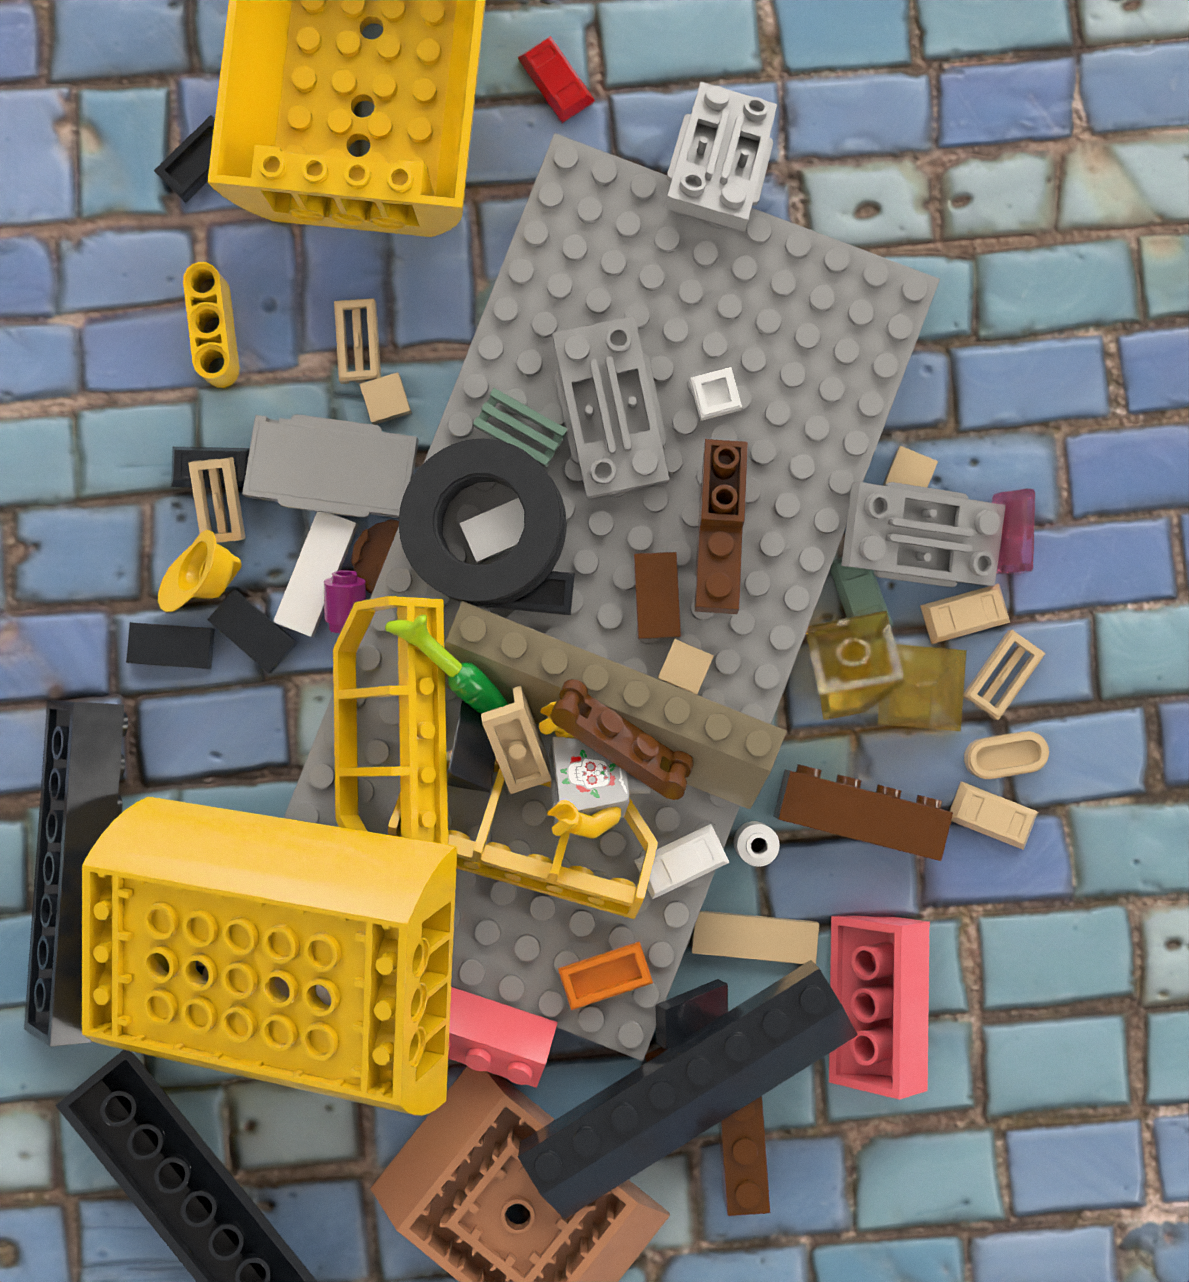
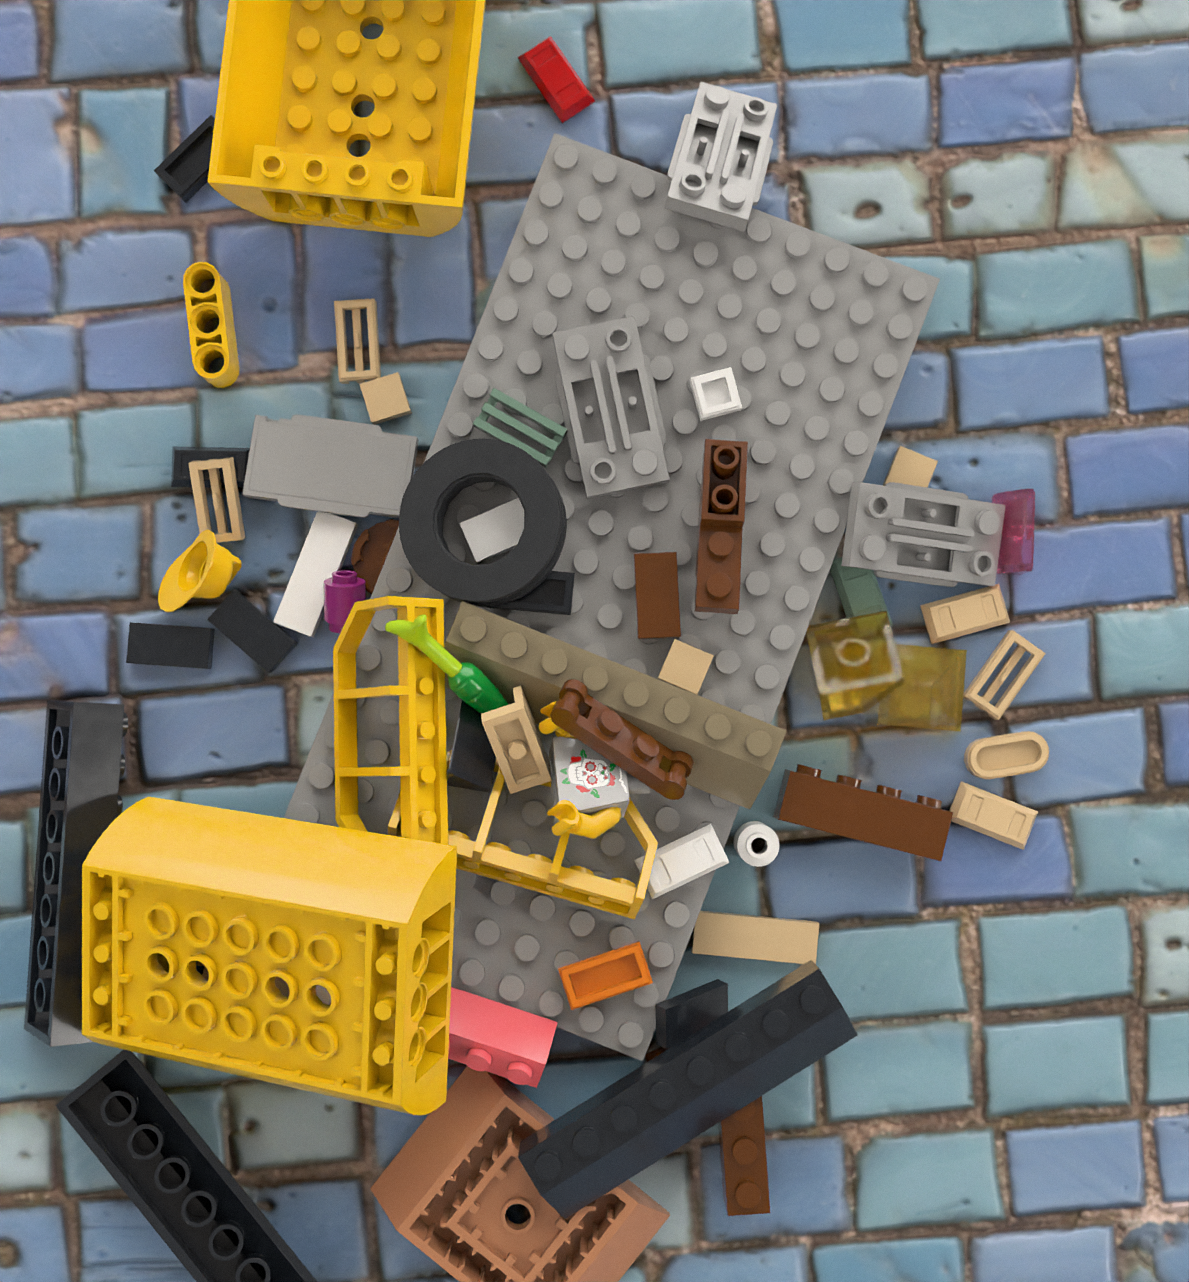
coral slope [829,915,930,1100] -> none

